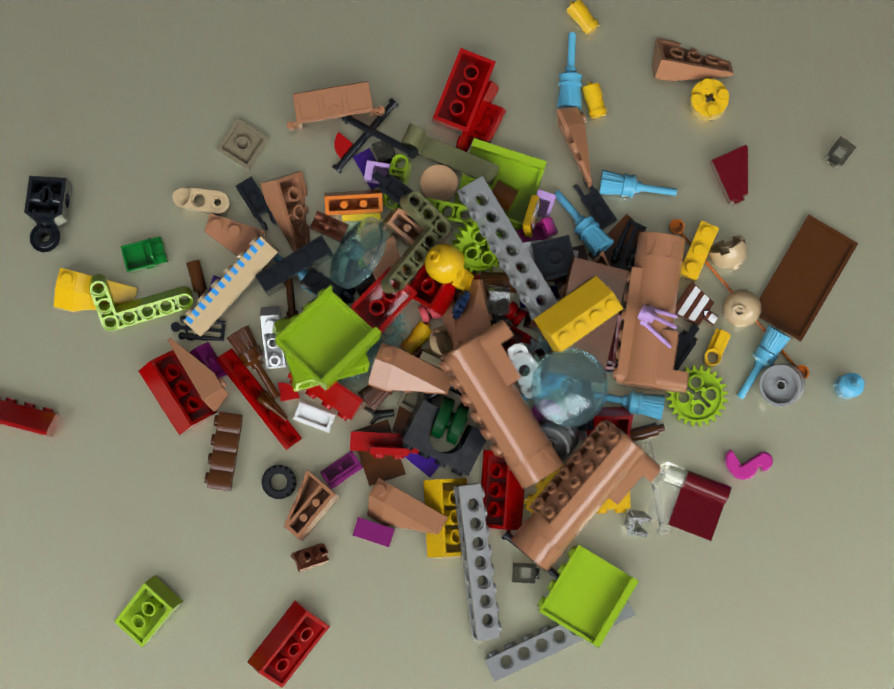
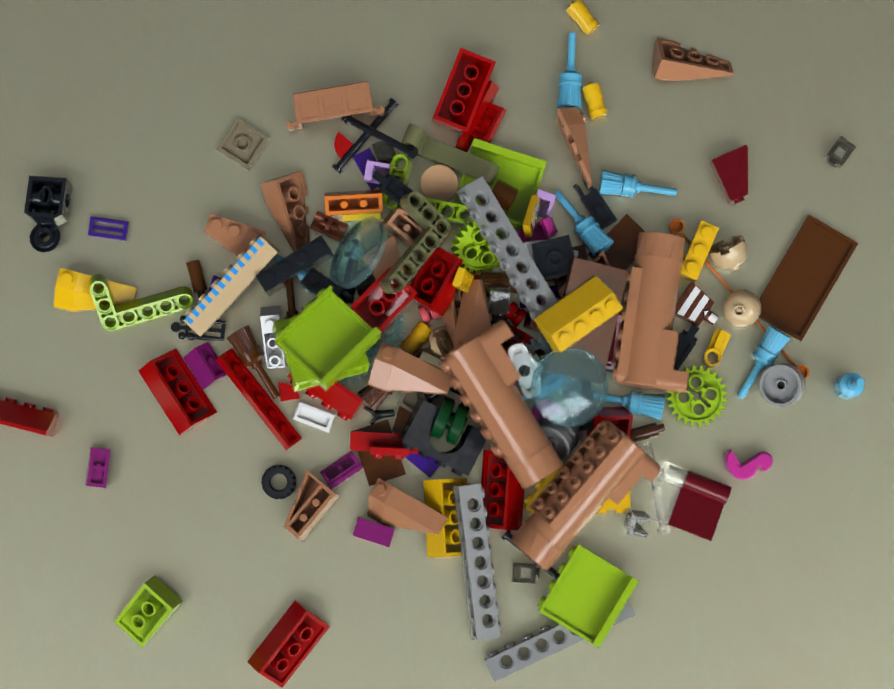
green piece [120,236,168,273] -> none
nougat wedge [168,338,228,412] -> none
tan piece [172,187,230,216] -> none
reddish brown brick [204,411,243,491] -> none
black hinge [236,176,277,231] -> none
reddish brown piece [257,391,288,421] -> none
copper hips [290,543,329,572] -> none
yellow cylinder [424,243,465,284] -> none
dark blue gear [451,290,470,320] -> none
black piece [611,220,647,270] -> none
lavender plant [637,304,678,348] -> none
yellow brick [689,78,729,121] -> none
none -> magenta hinge [85,447,111,488]
none -> dark purple tile [88,216,129,241]

